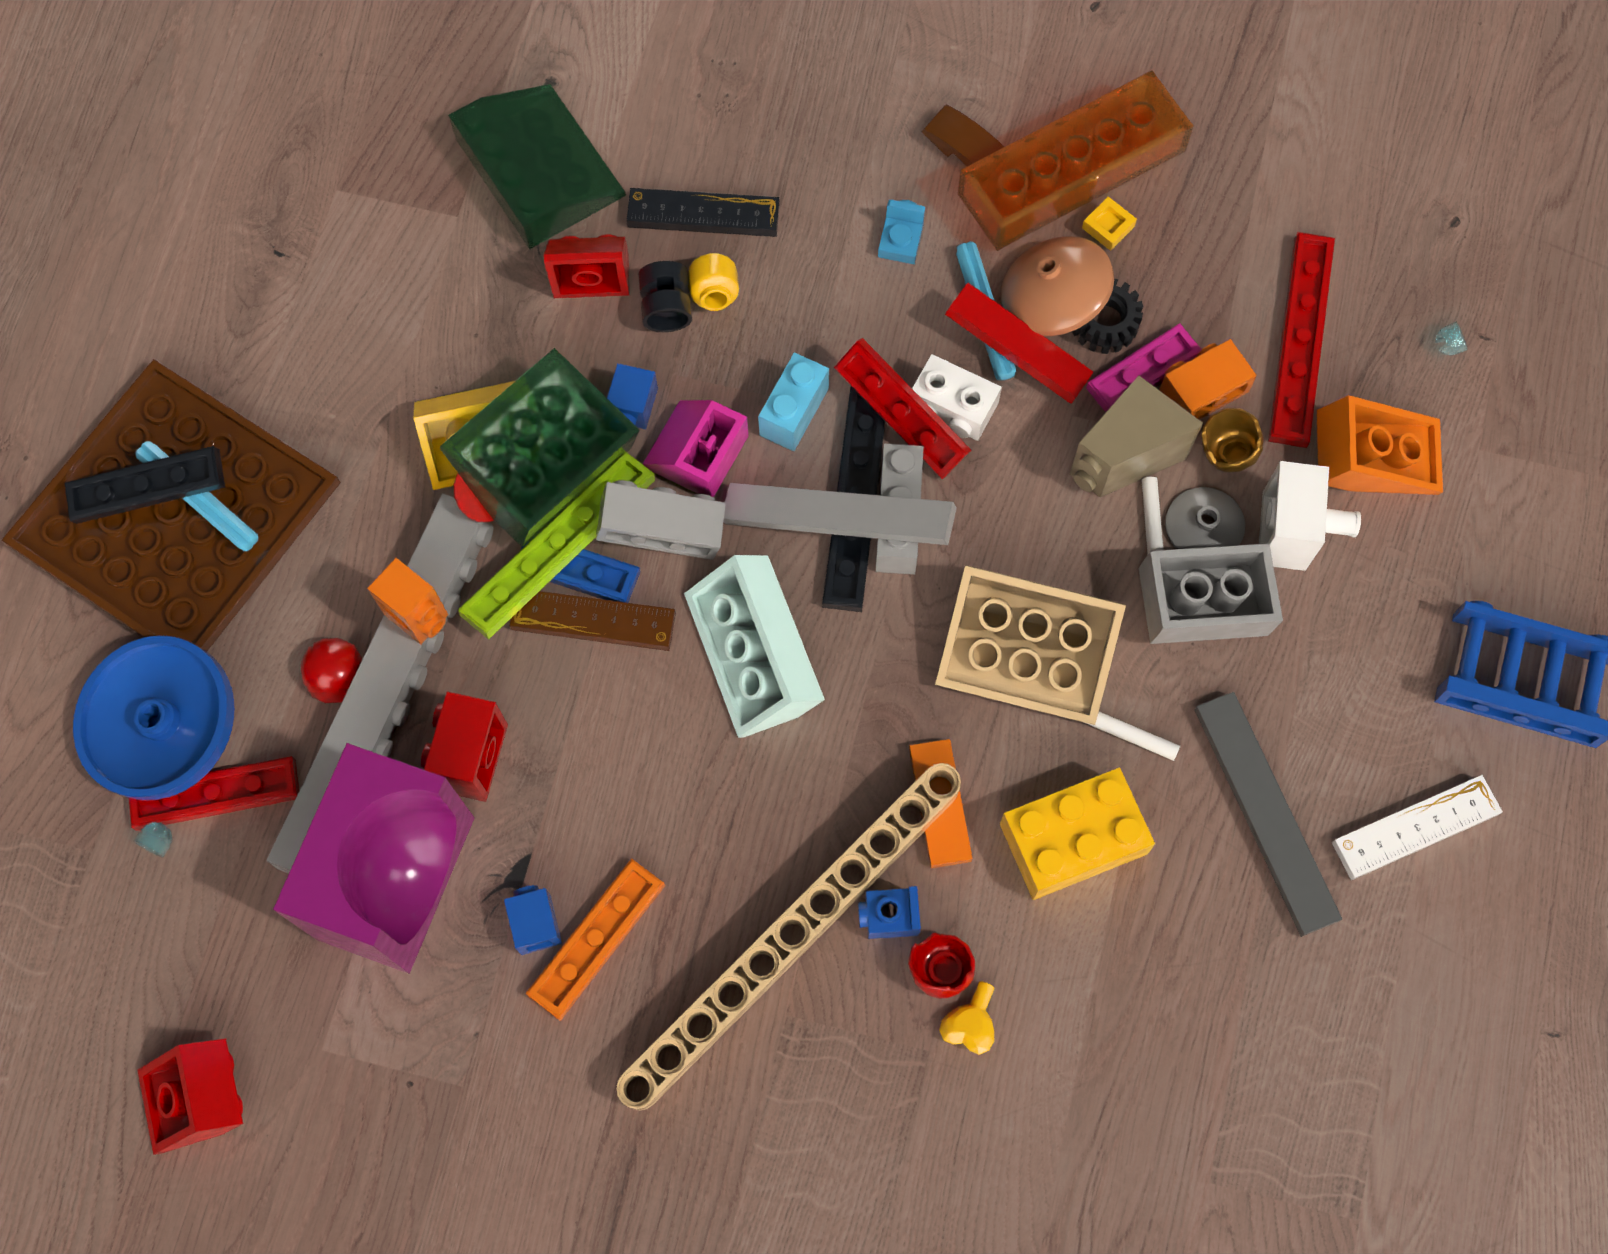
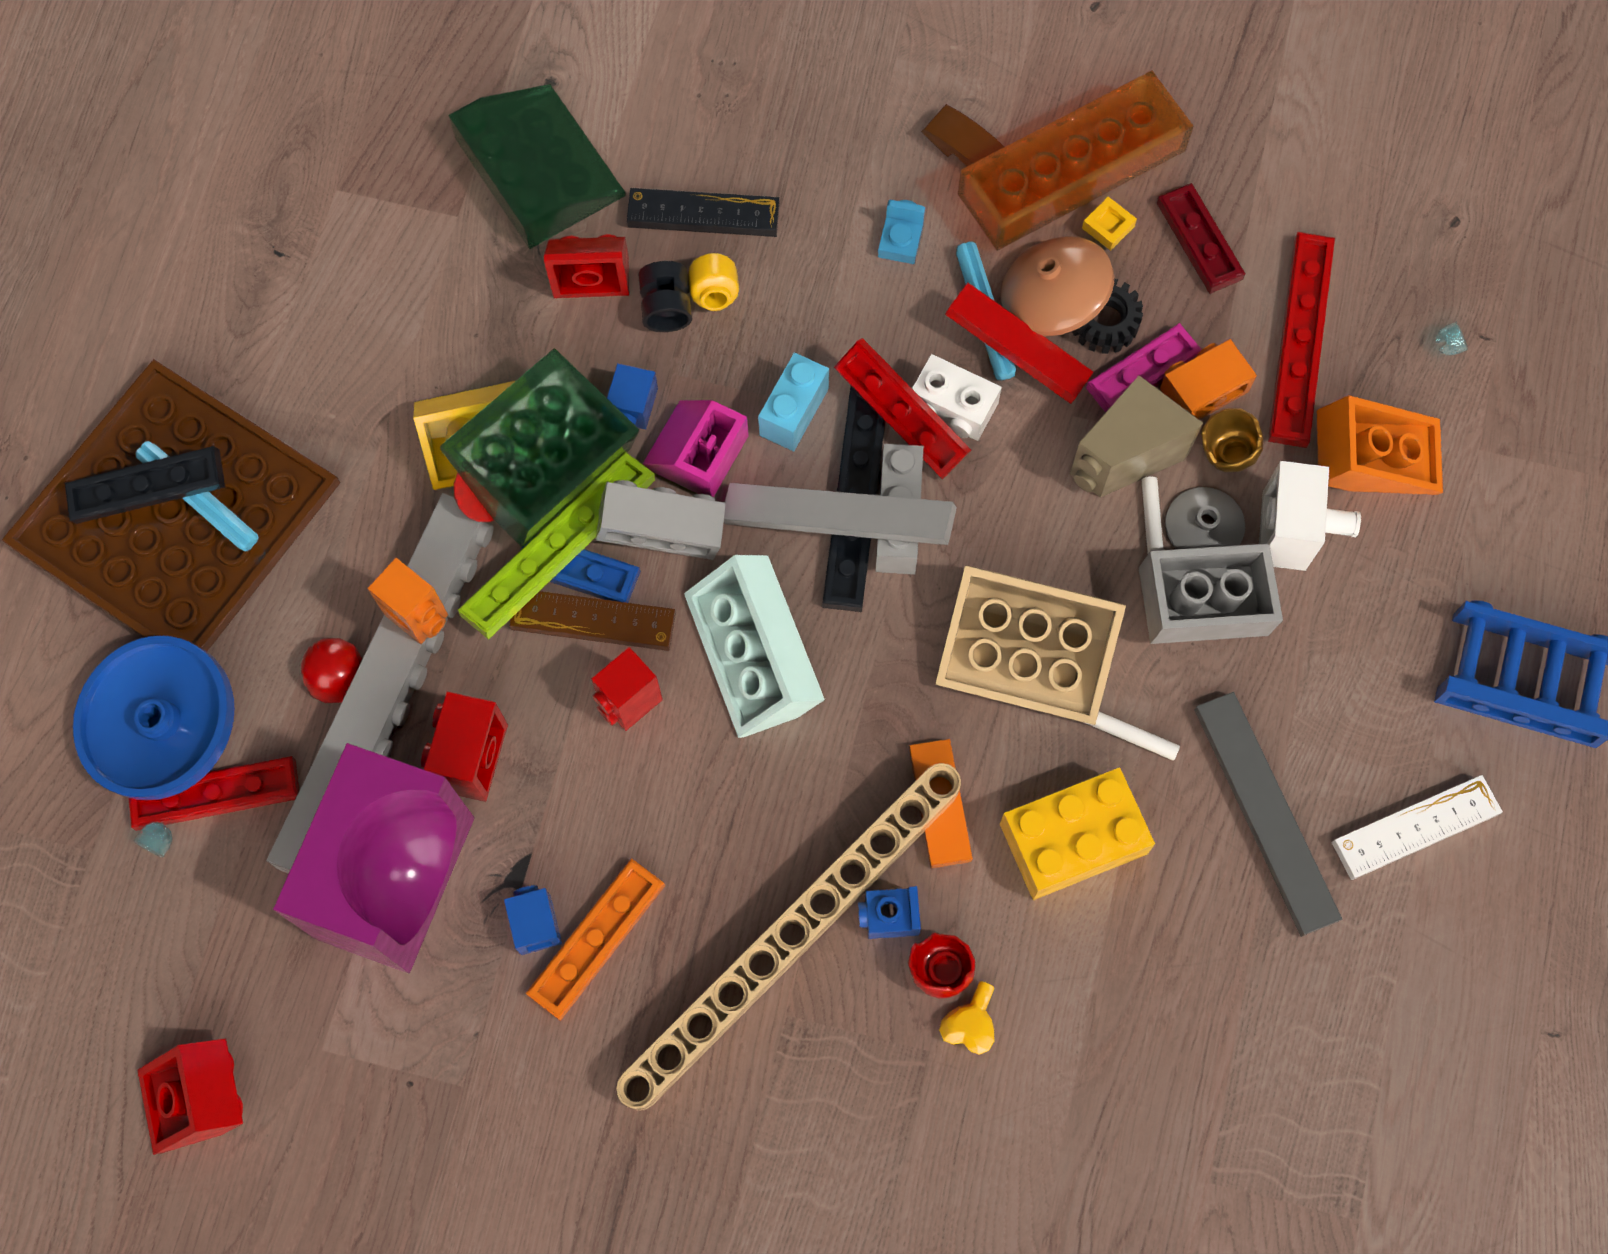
none -> red brick [591,647,663,731]
none -> dark red tile [1157,183,1246,294]

